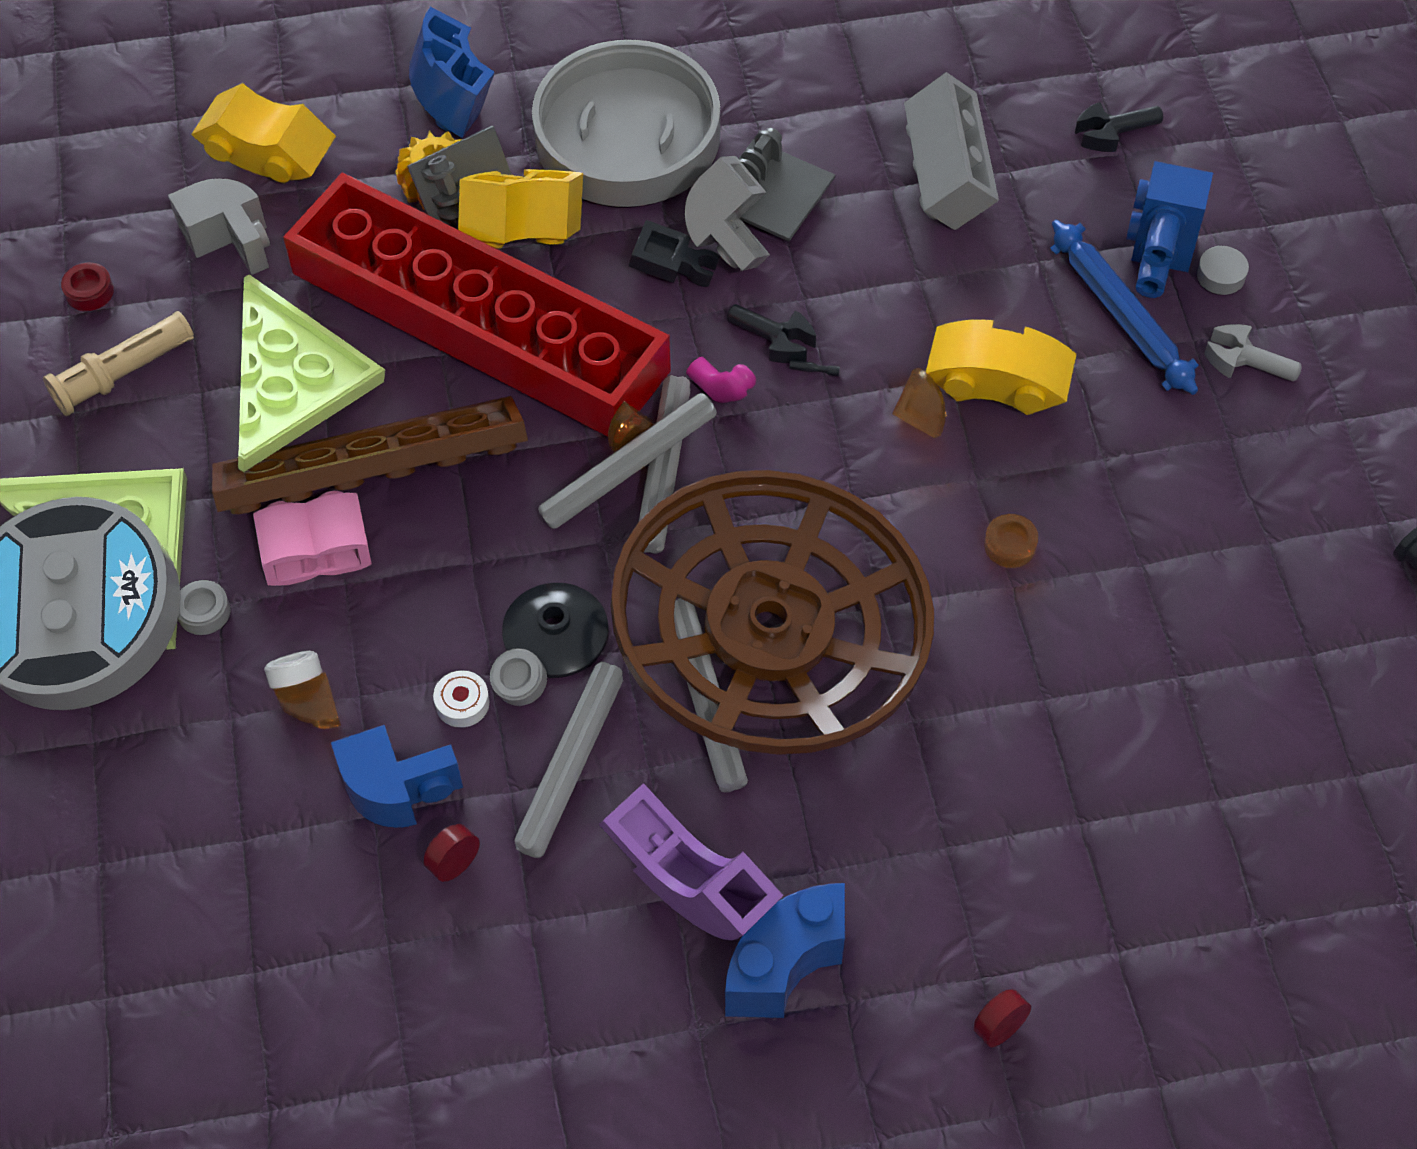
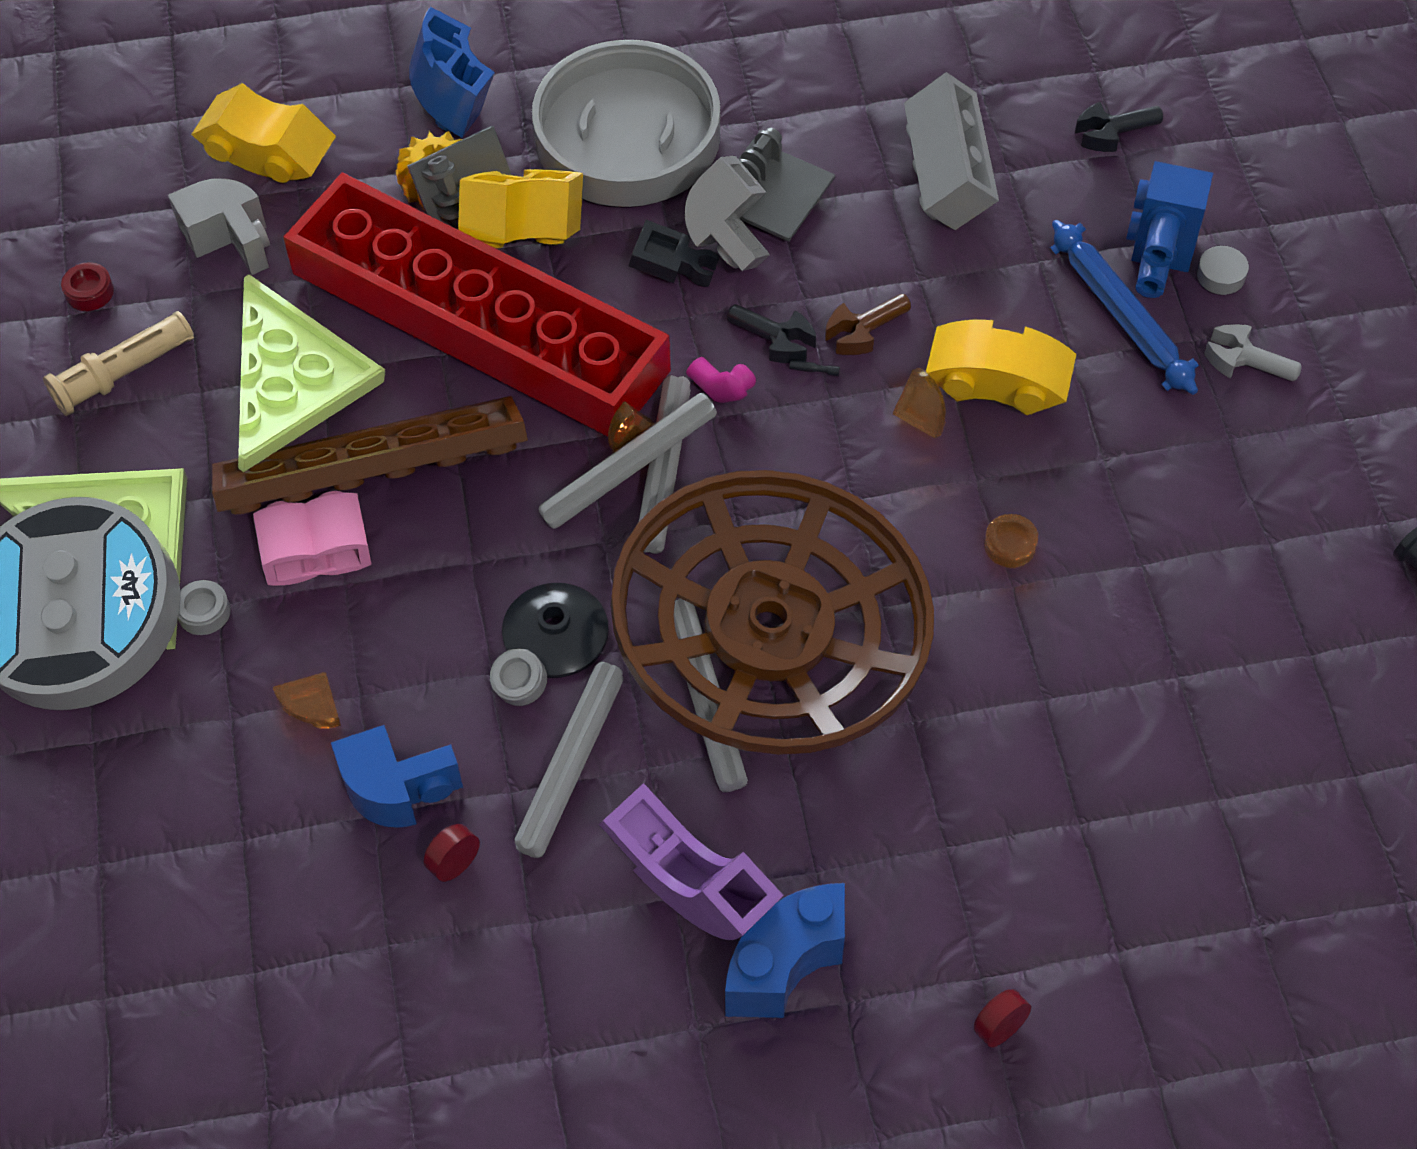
white tile [264,651,322,688] -> none
white tile [433,671,490,727] -> none
none -> reddish brown bar [825,293,911,355]

